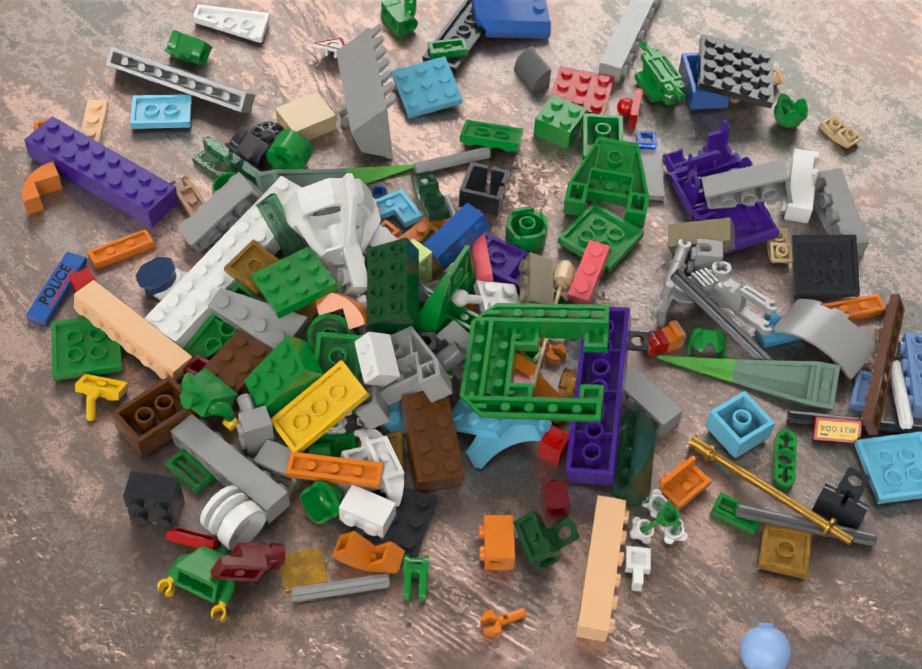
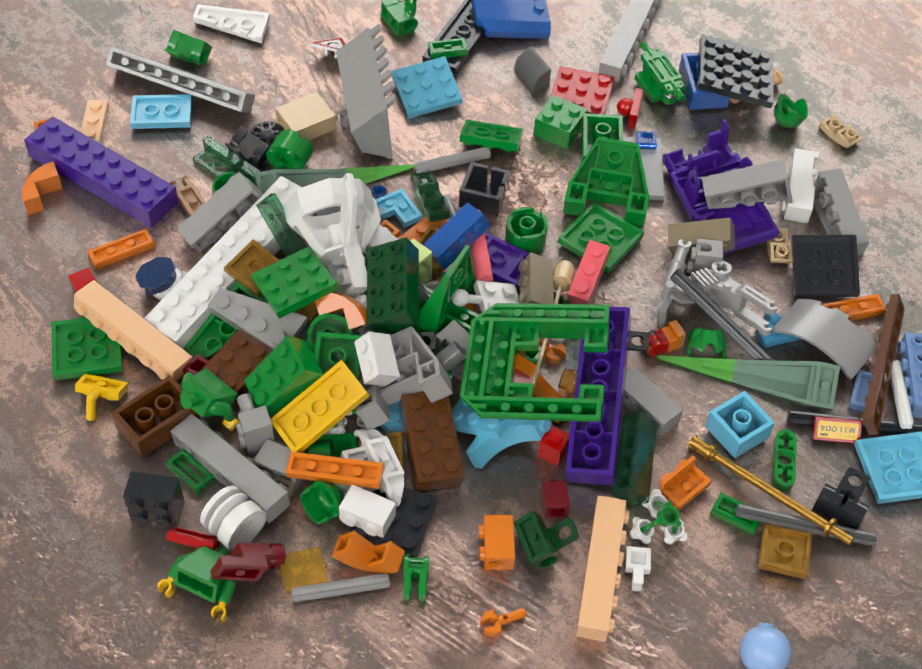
blue tile [26,252,87,325] -> none

